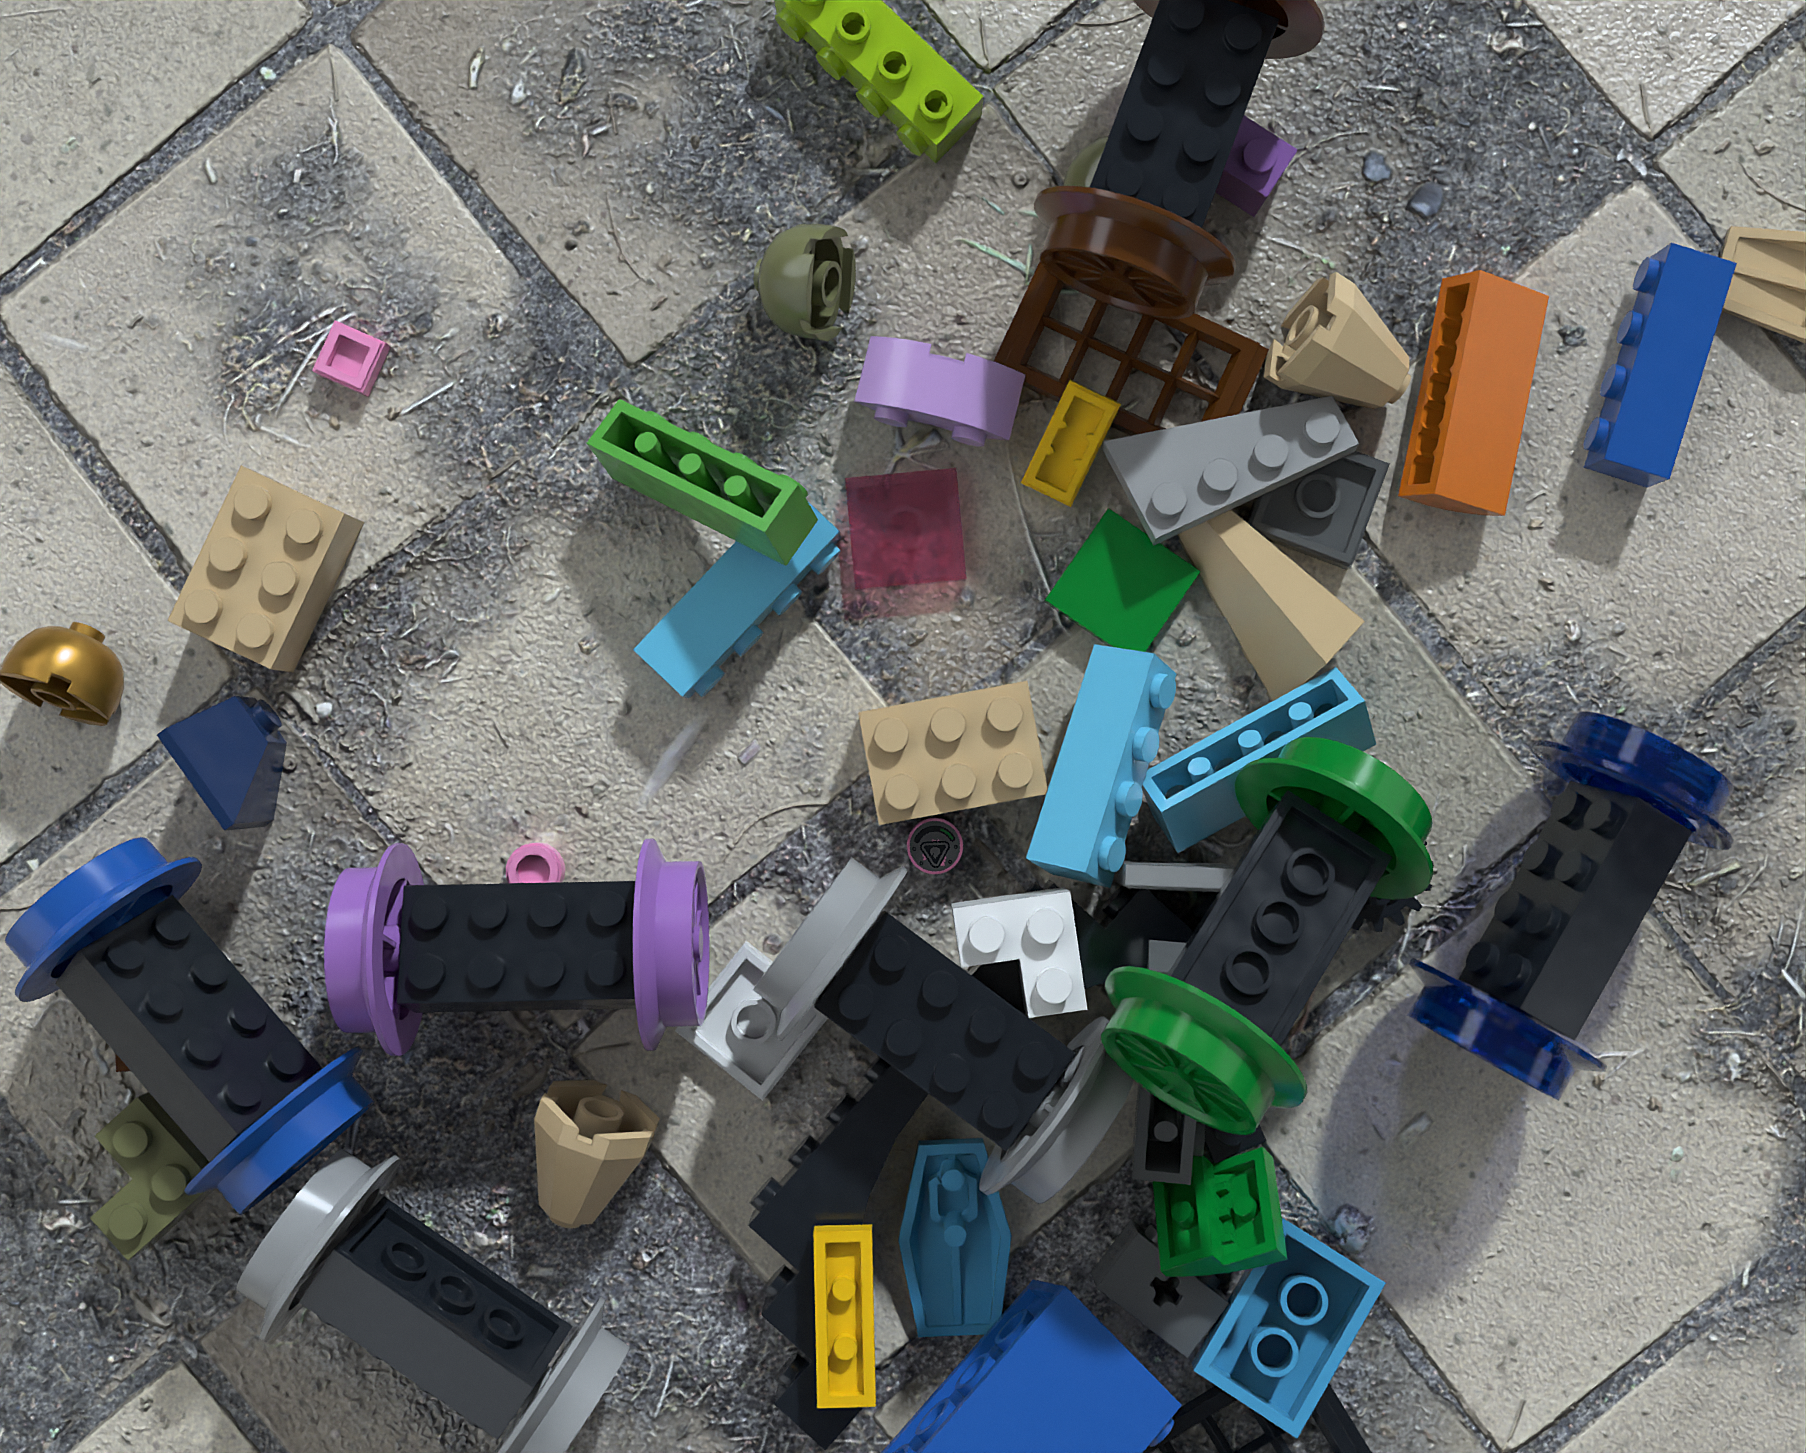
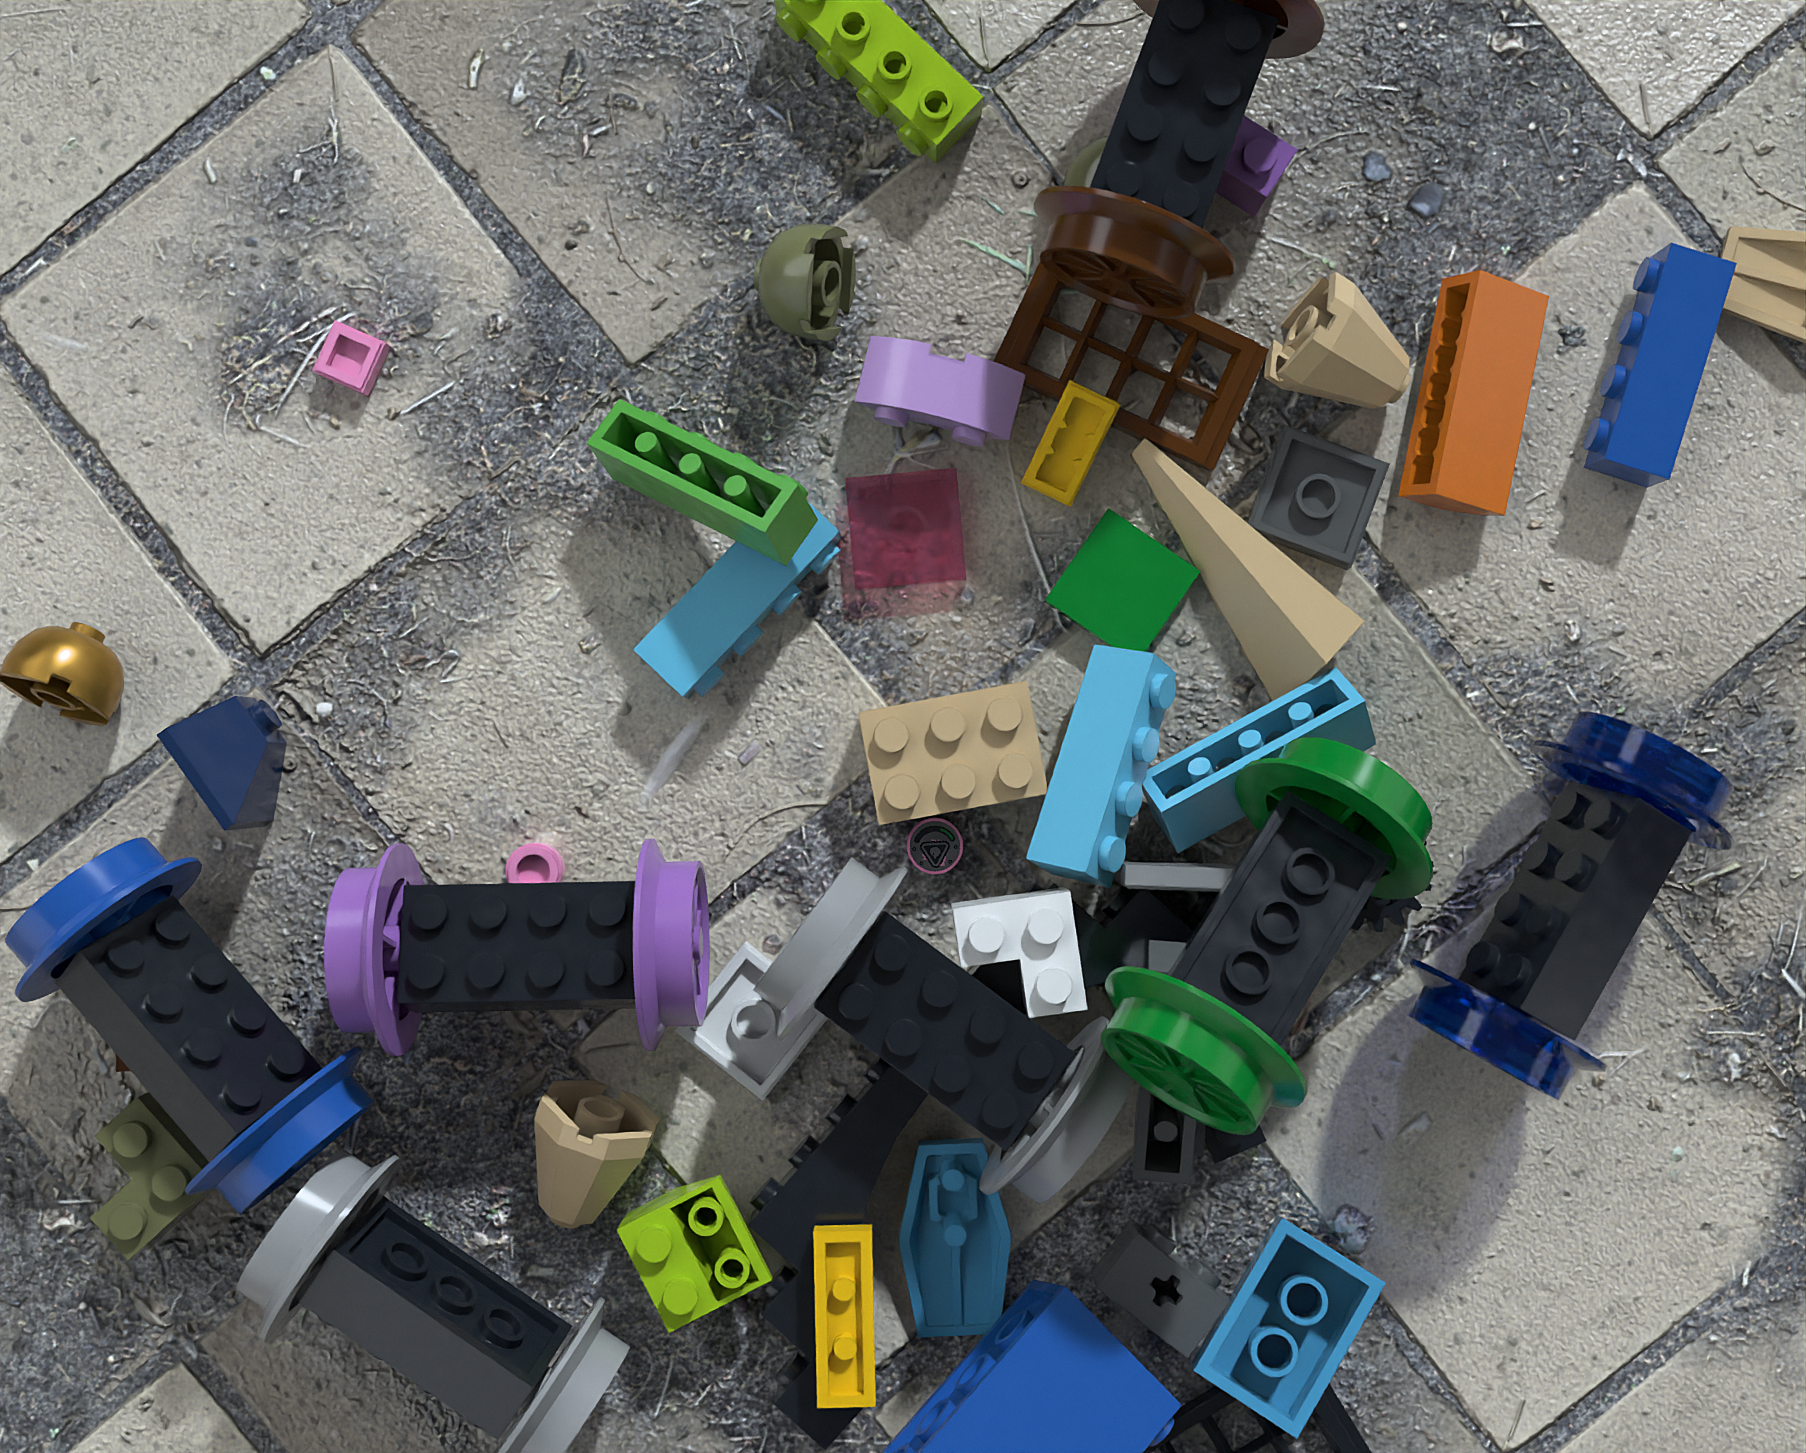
tan brick [167,465,364,673] -> none
light grey wing [1102,396,1360,546] -> none
green slope [1153,1147,1288,1277] -> none
none -> lime slope [617,1174,773,1333]

